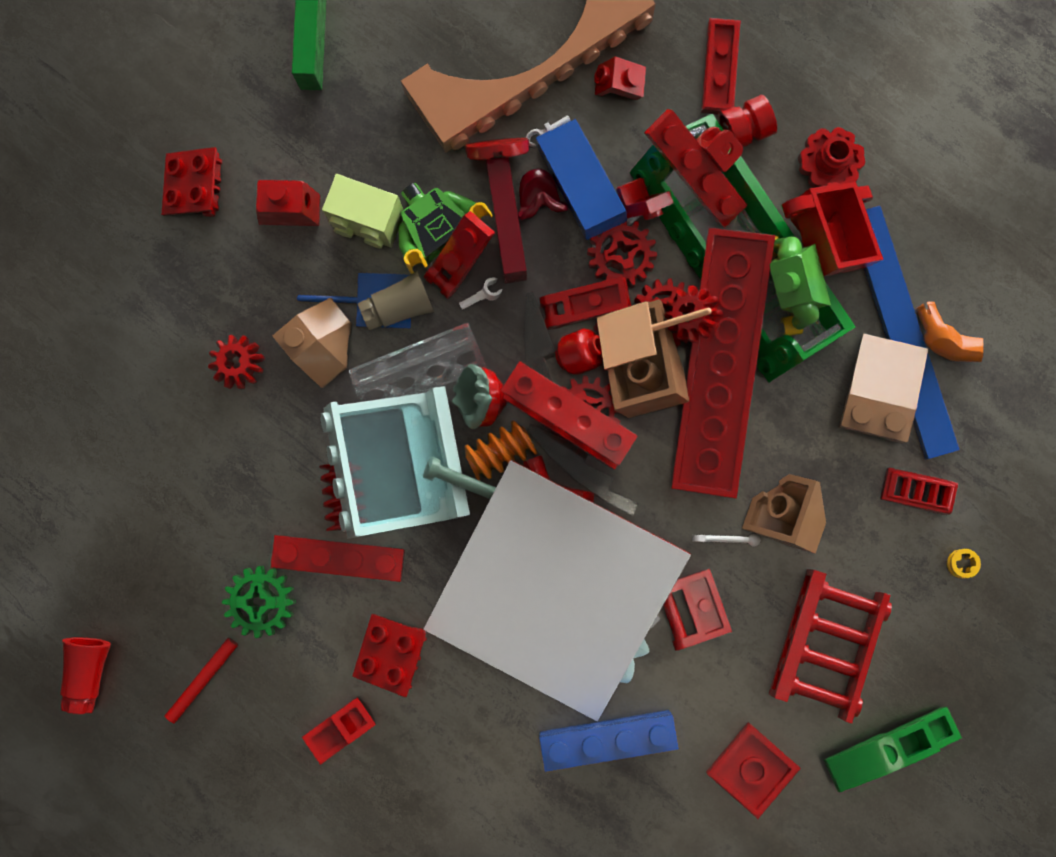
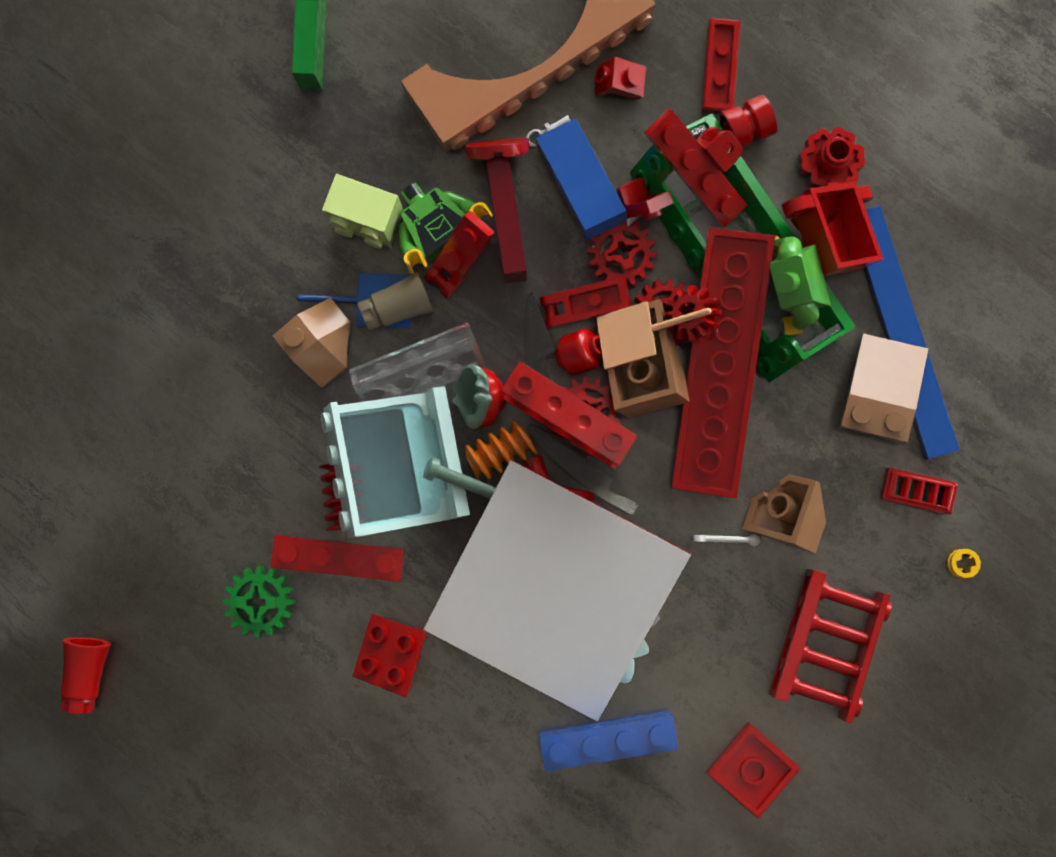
red hinge [161,147,222,217] -> none
red bar [164,638,238,724] -> none
red gear [208,335,265,390] -> none
red torso [256,180,321,226] -> none
red slope [302,697,376,765] -> none
white hand [459,277,503,310] -> none
dark red piece [518,168,569,220] -> none
red plate [663,569,732,651] -> none
green slope [824,707,962,792] -> none
orange arm [915,302,983,362] -> none

